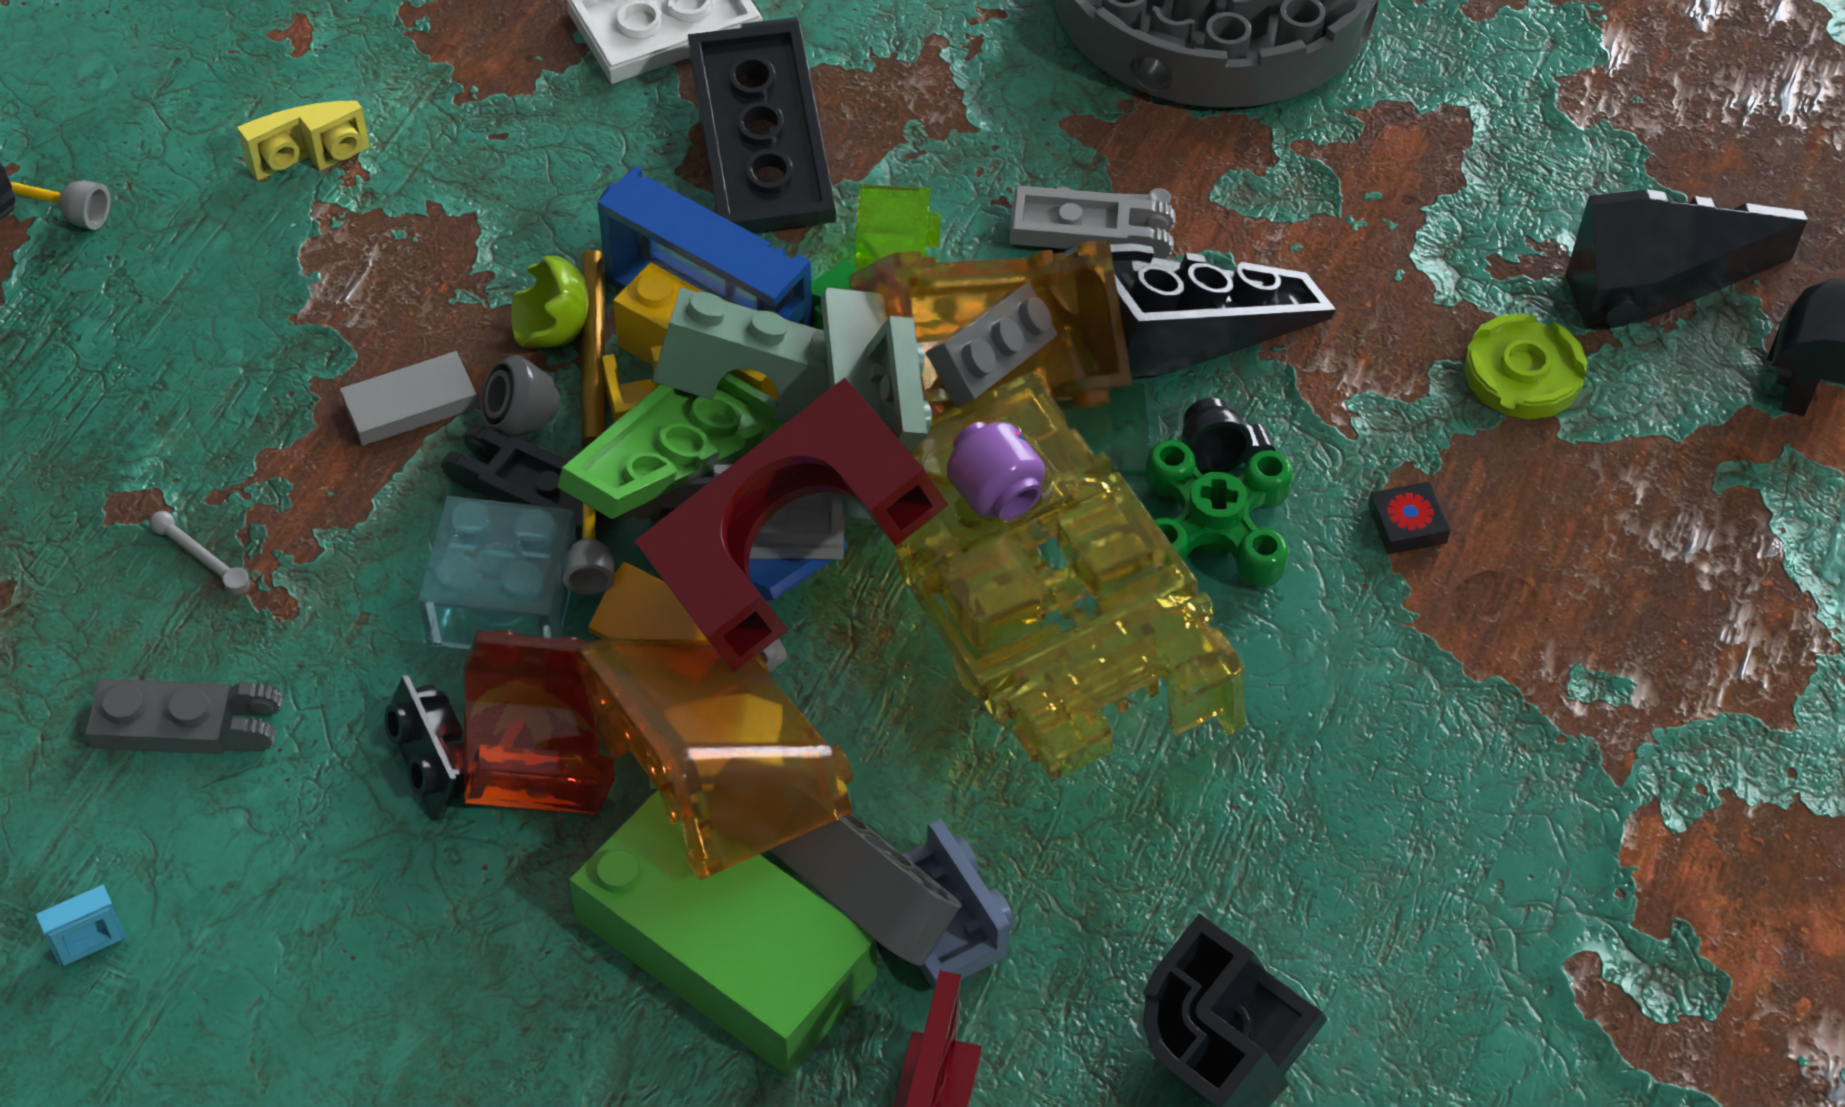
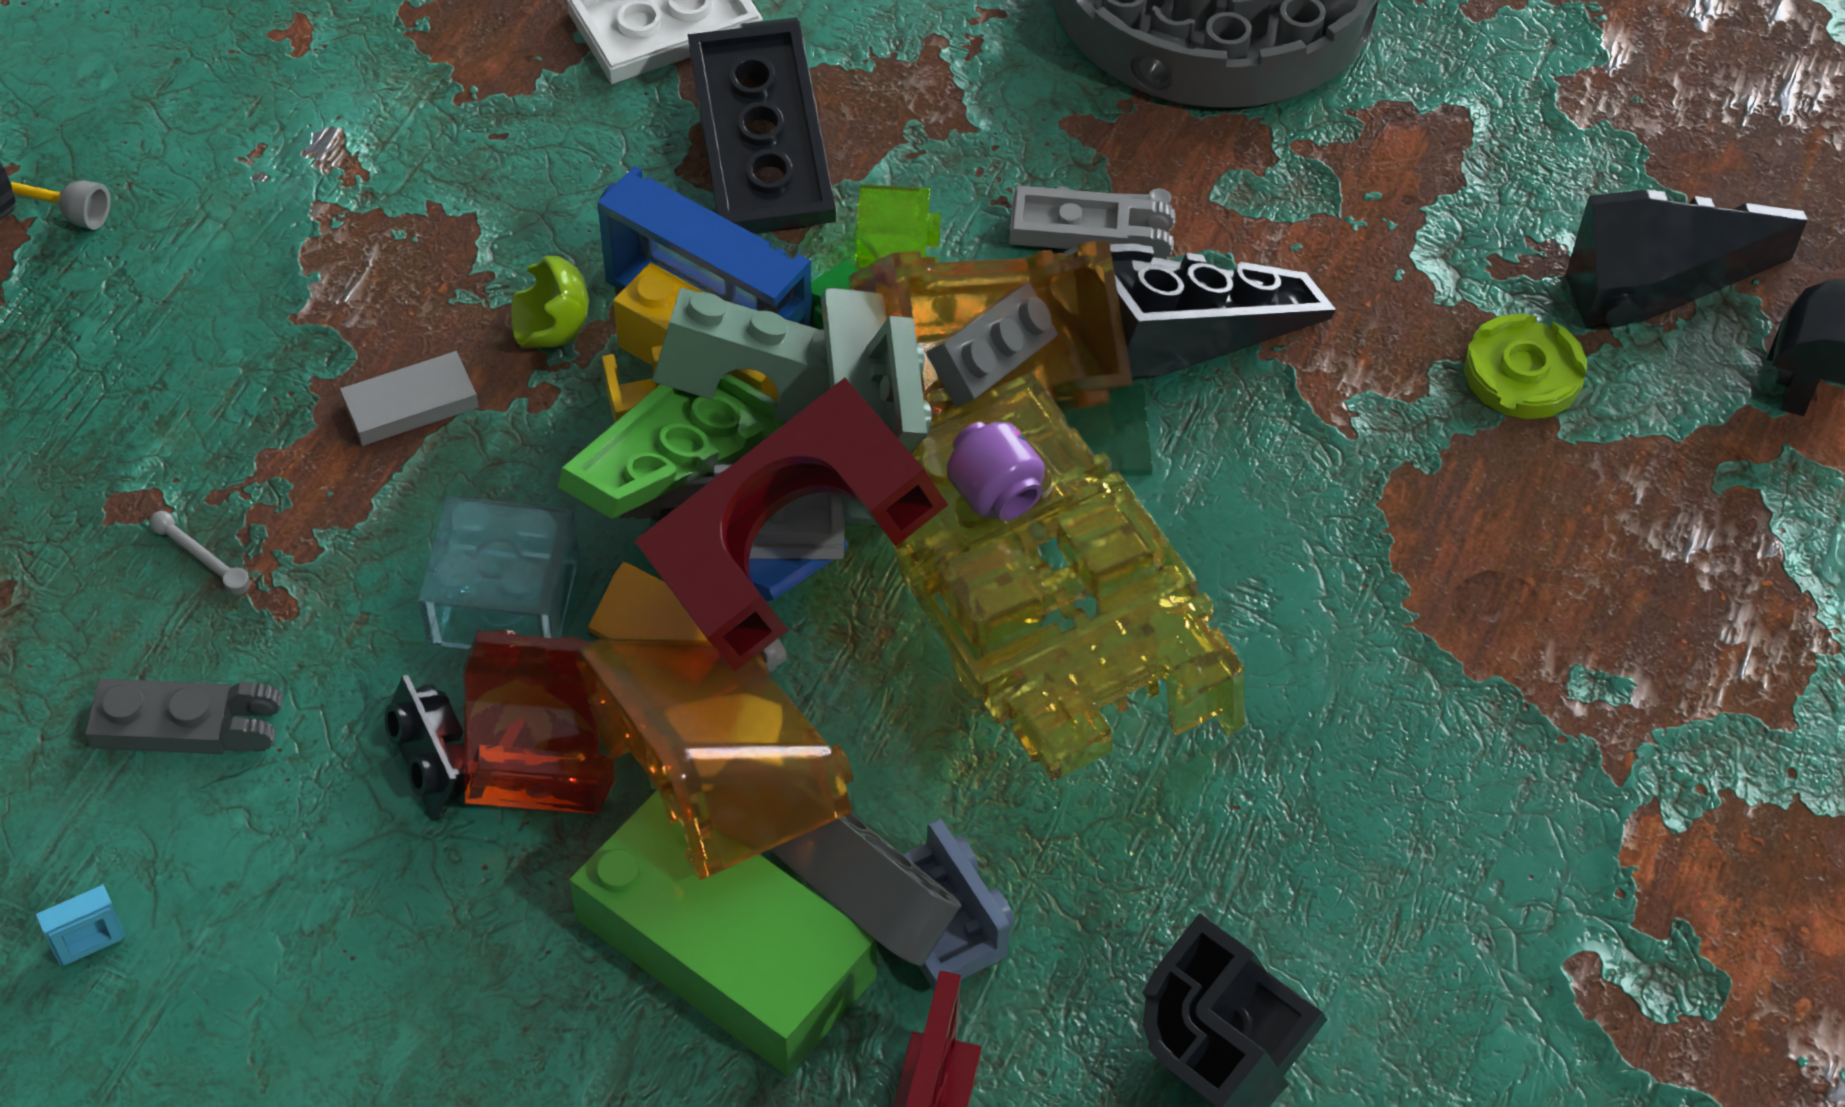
light yellow slope [237,100,370,181] -> none
black hinge [440,424,606,540] -> none
dark grey cone [481,355,560,438] -> none
light grey hinge [562,503,615,594] -> none
pearl gold bar [581,250,606,449] -> none
green gear [1138,440,1293,588] -> none
black piece [1181,398,1276,474] -> none
black tile [1368,481,1451,554] -> none

